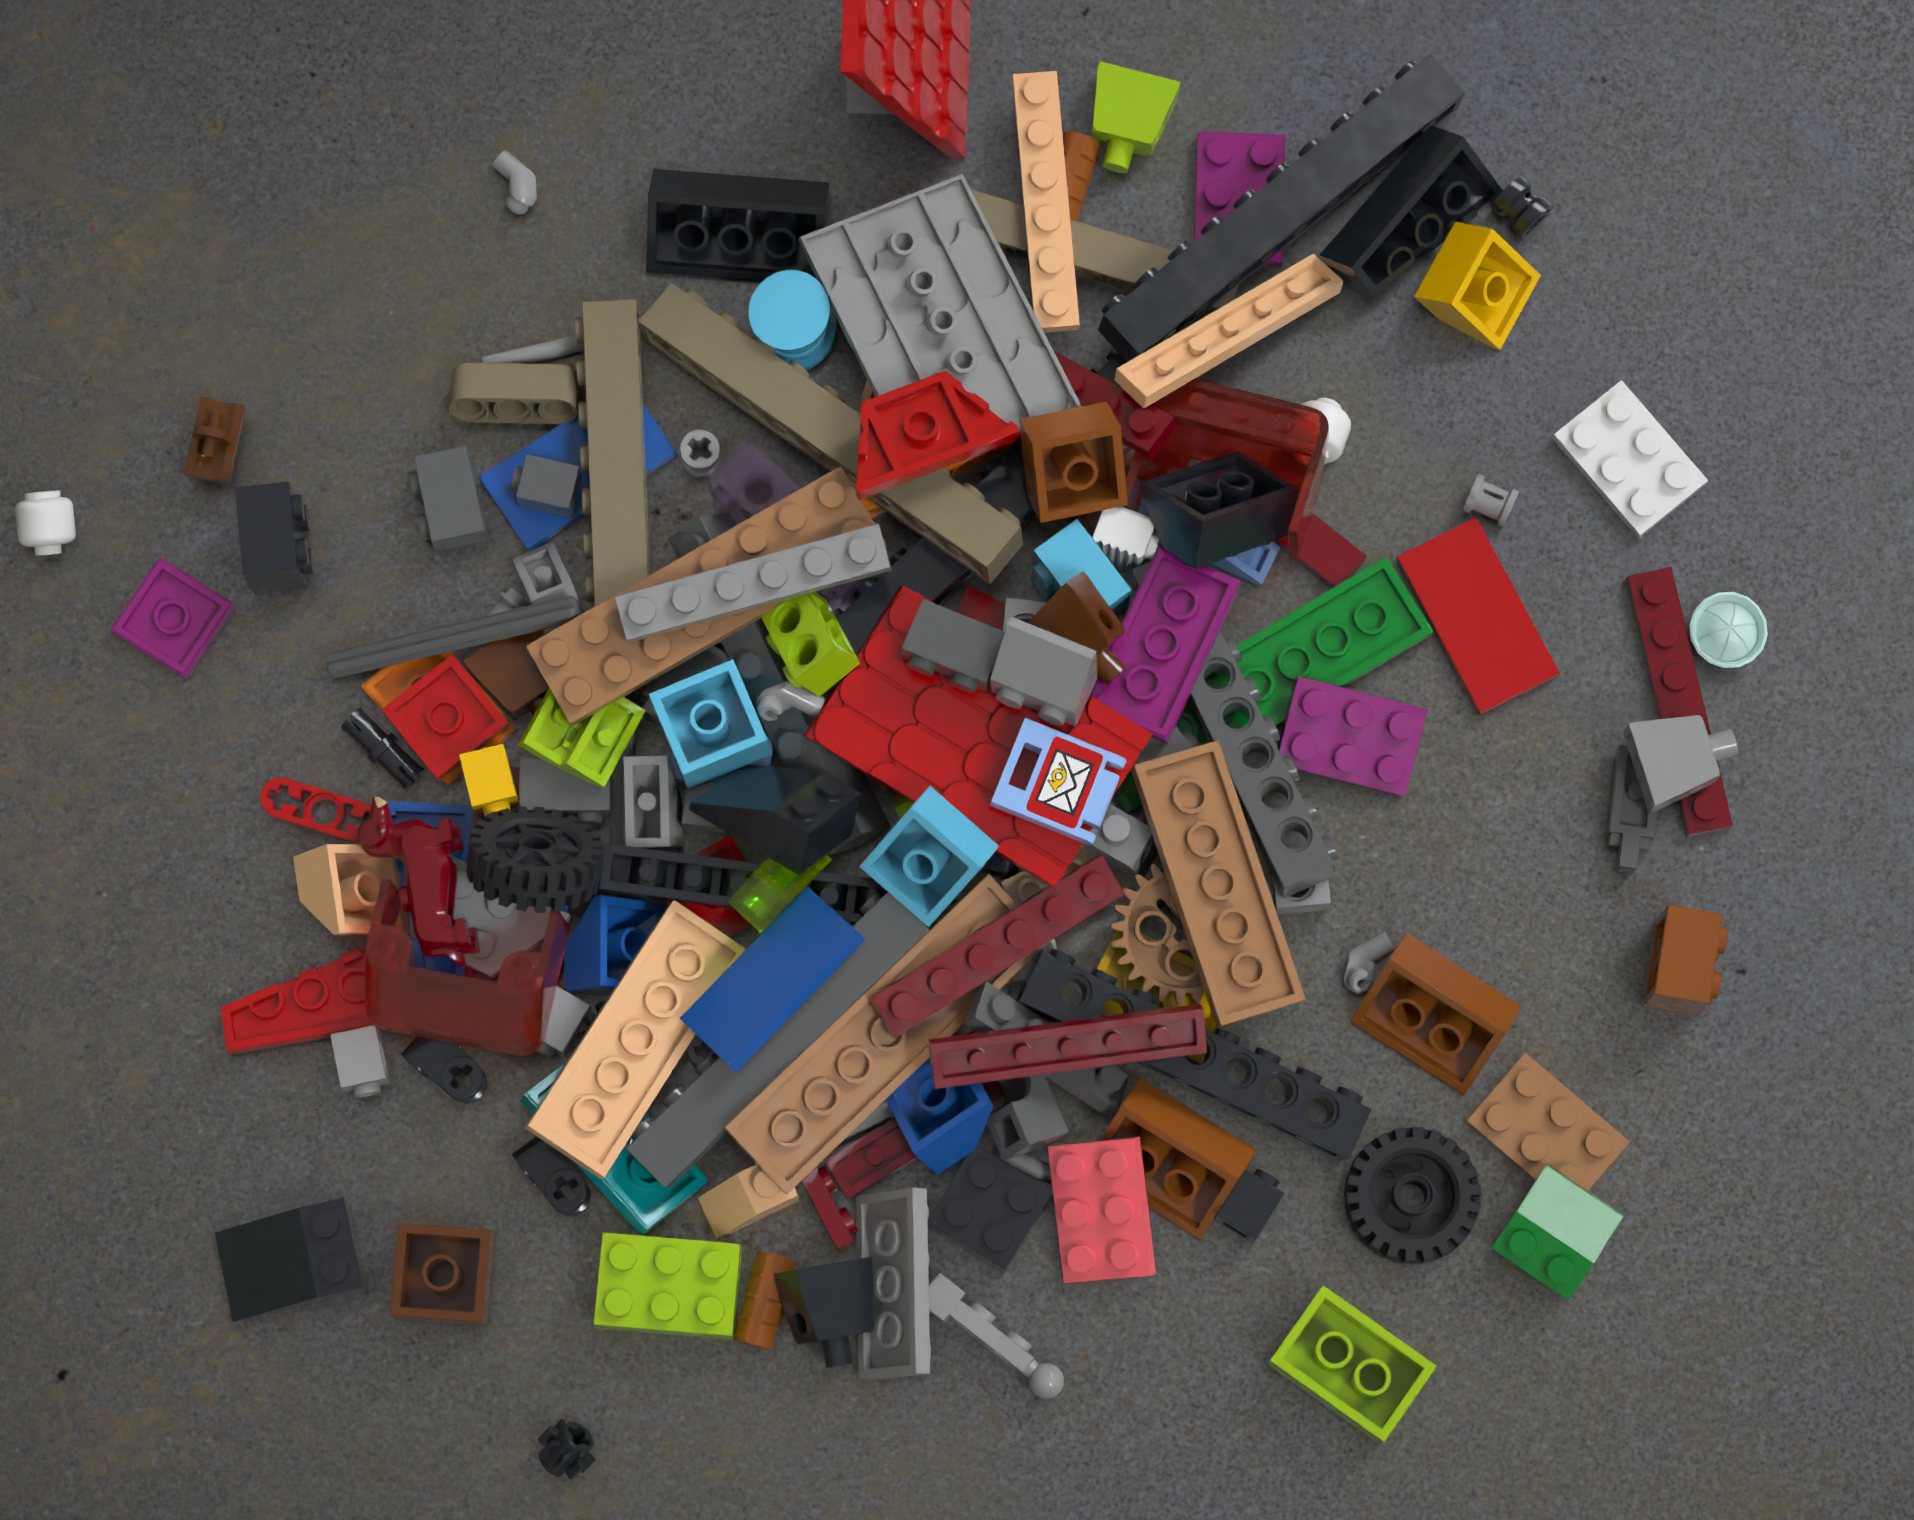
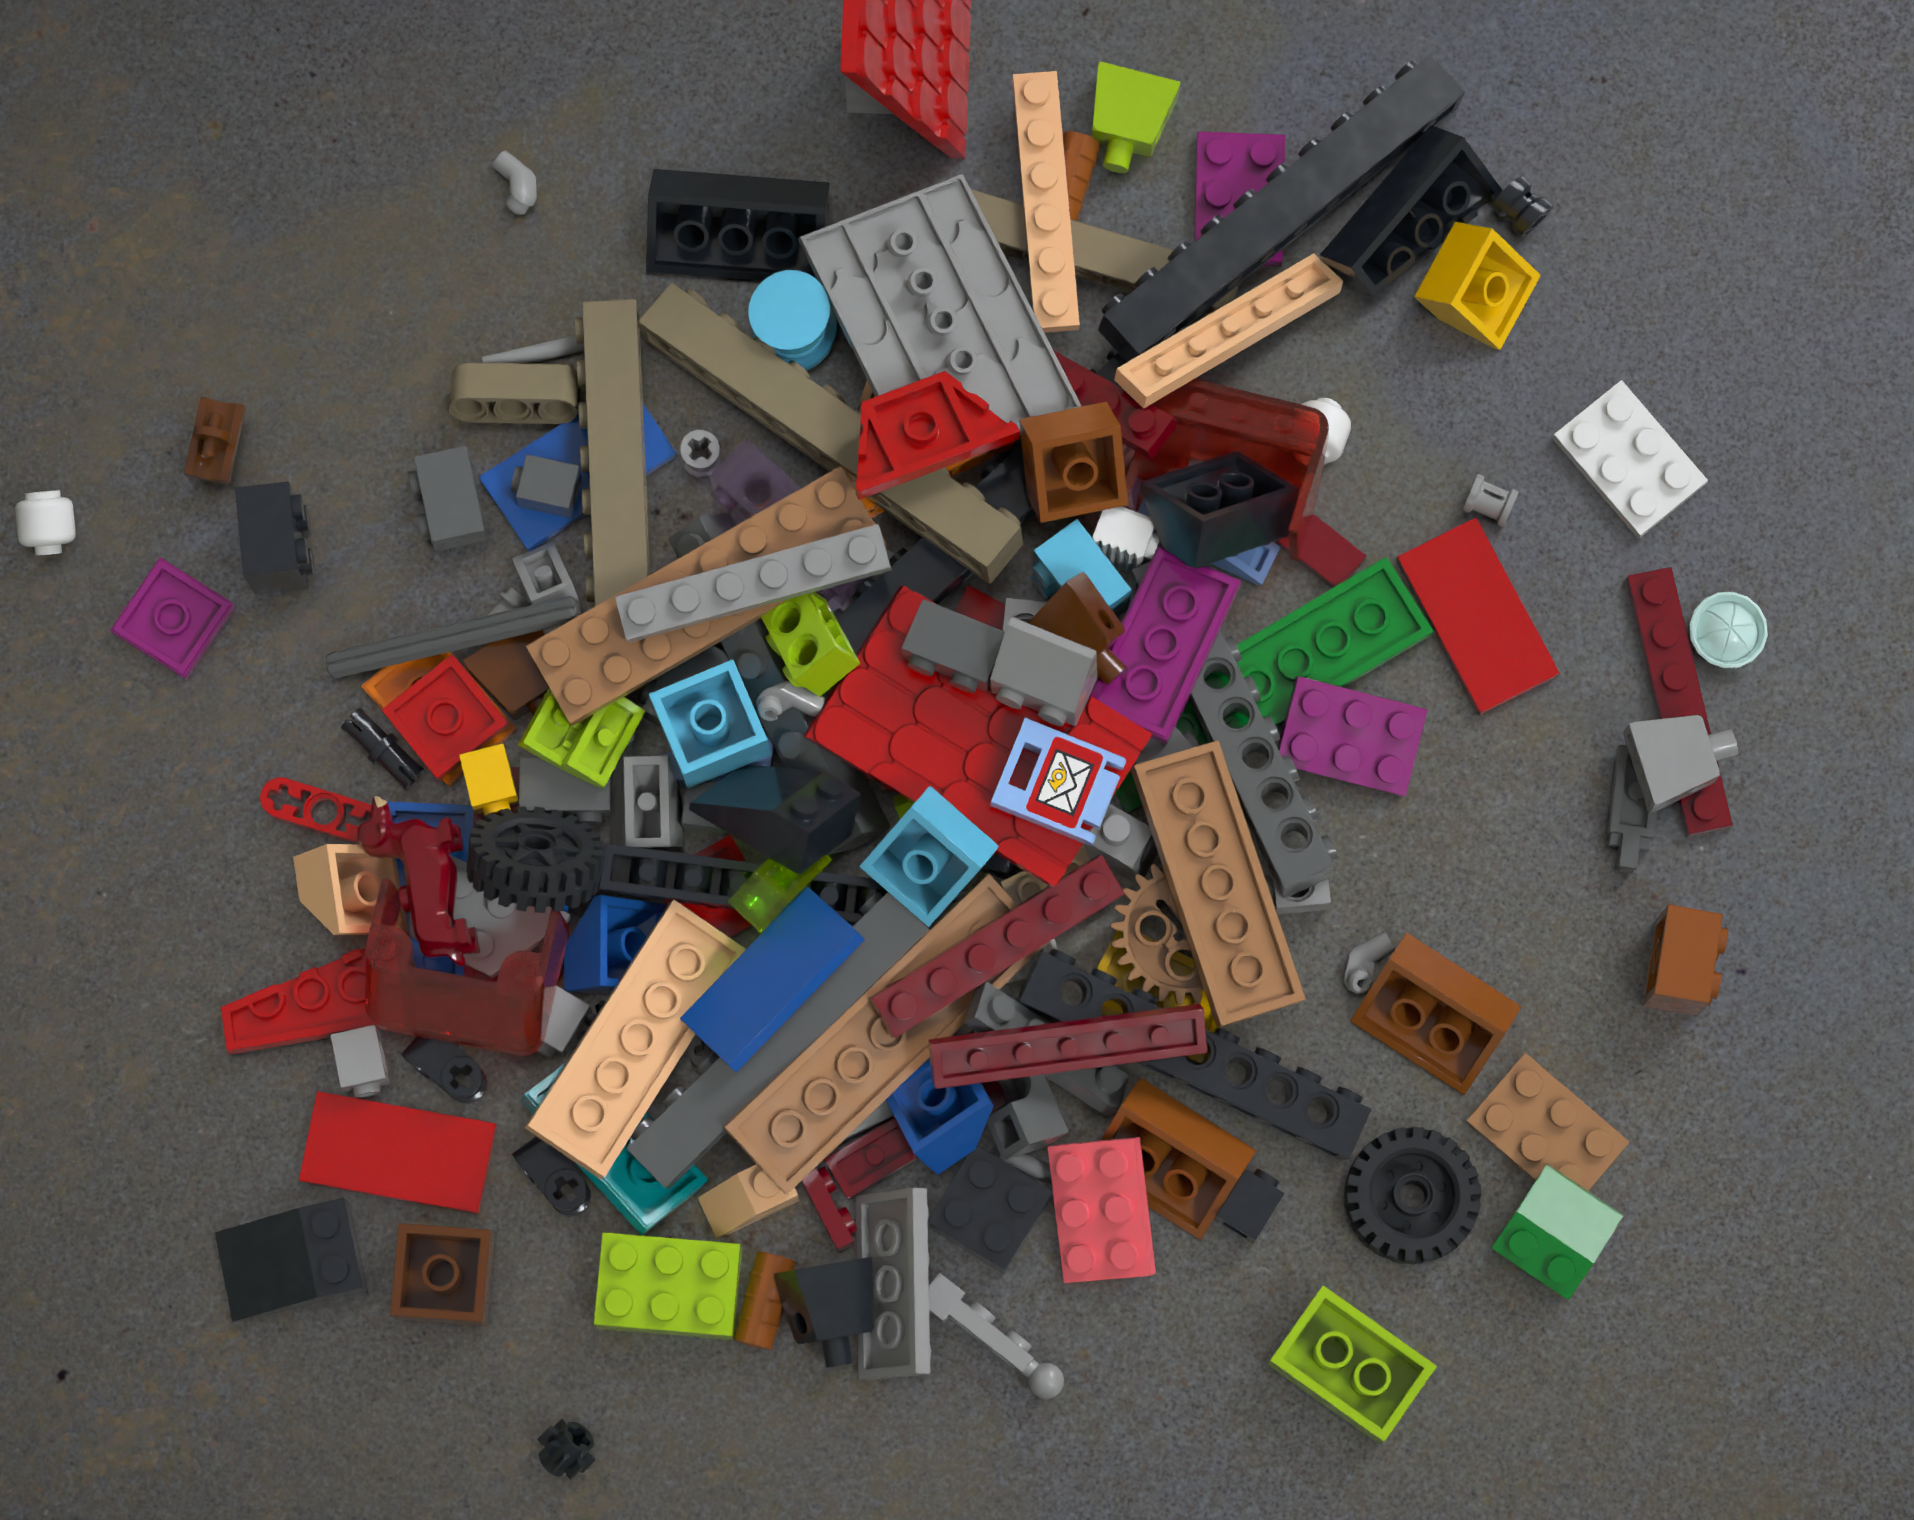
none -> red tile [299,1091,497,1214]

